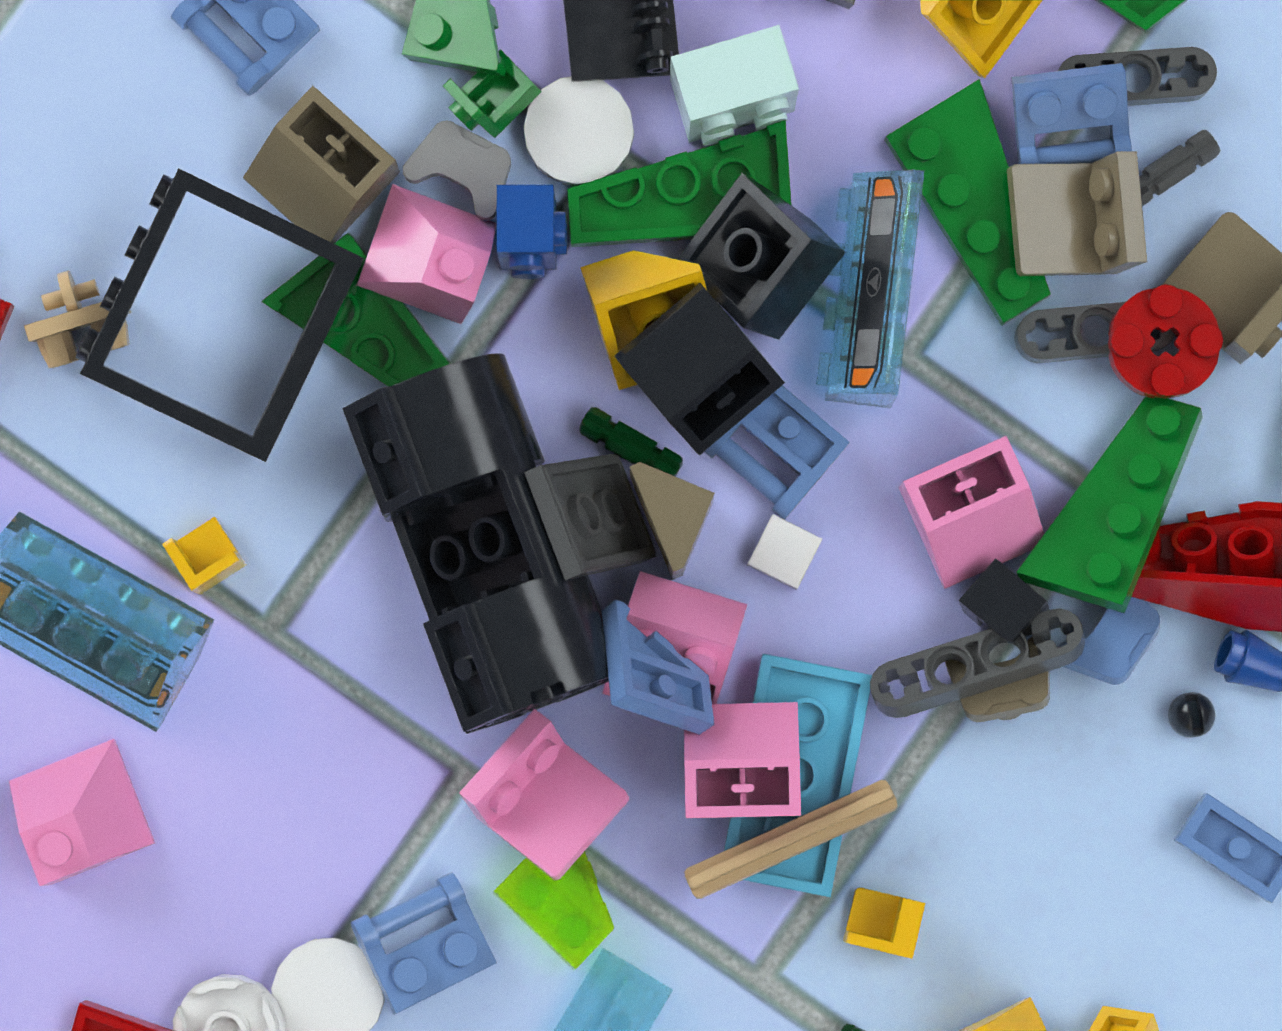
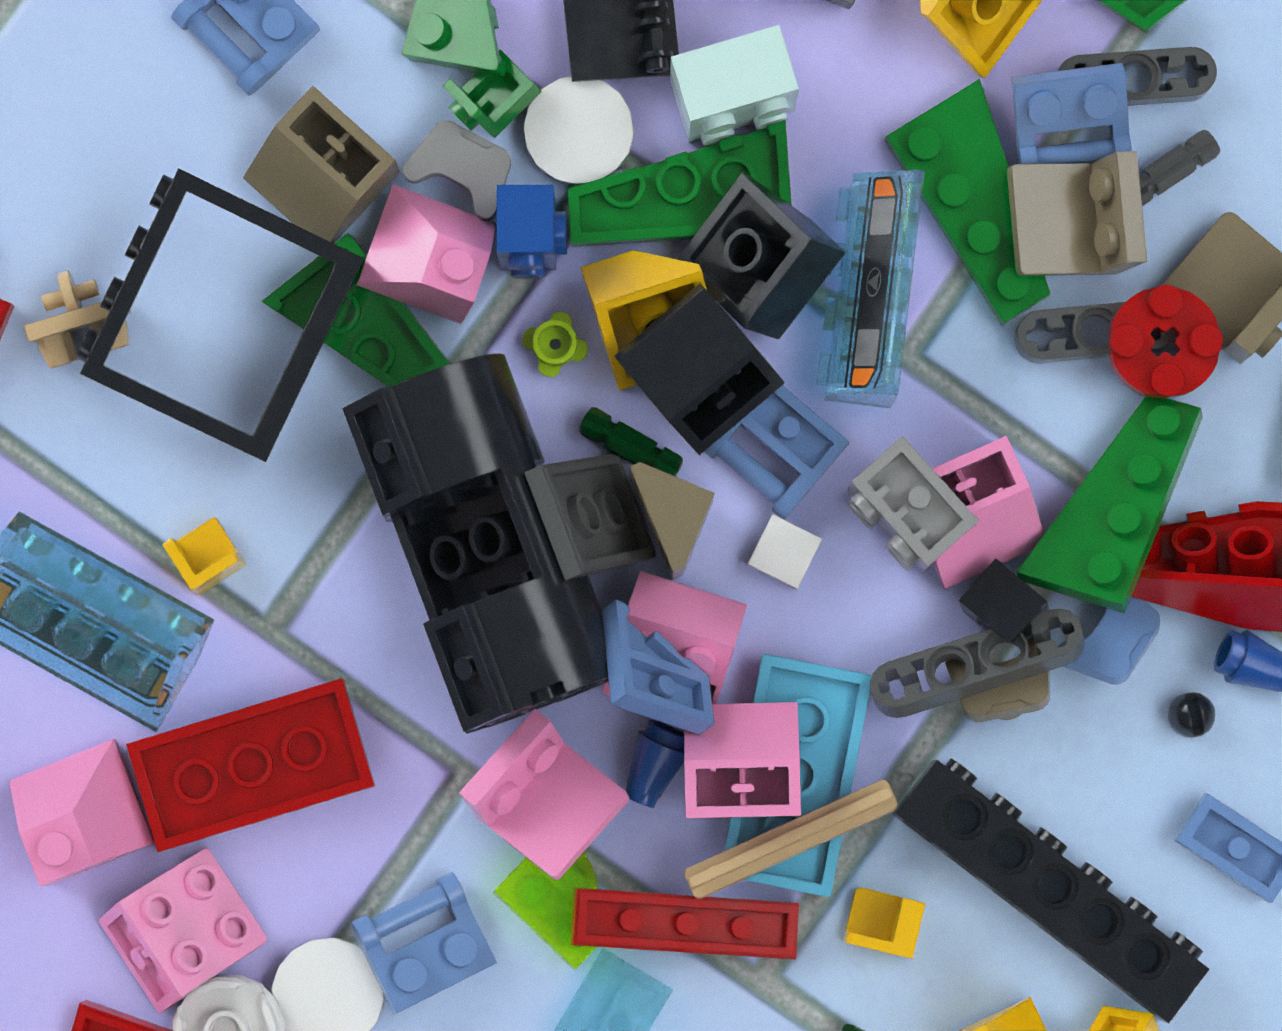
none -> bright pink bracket [98,849,267,1014]
none -> red plate [126,678,376,852]
none -> lime plate [522,312,588,377]
none -> red tile [570,888,799,960]
none -> blue cone [625,720,684,808]
none -> light grey bracket [848,436,979,573]
none -> black brick [892,758,1209,1024]

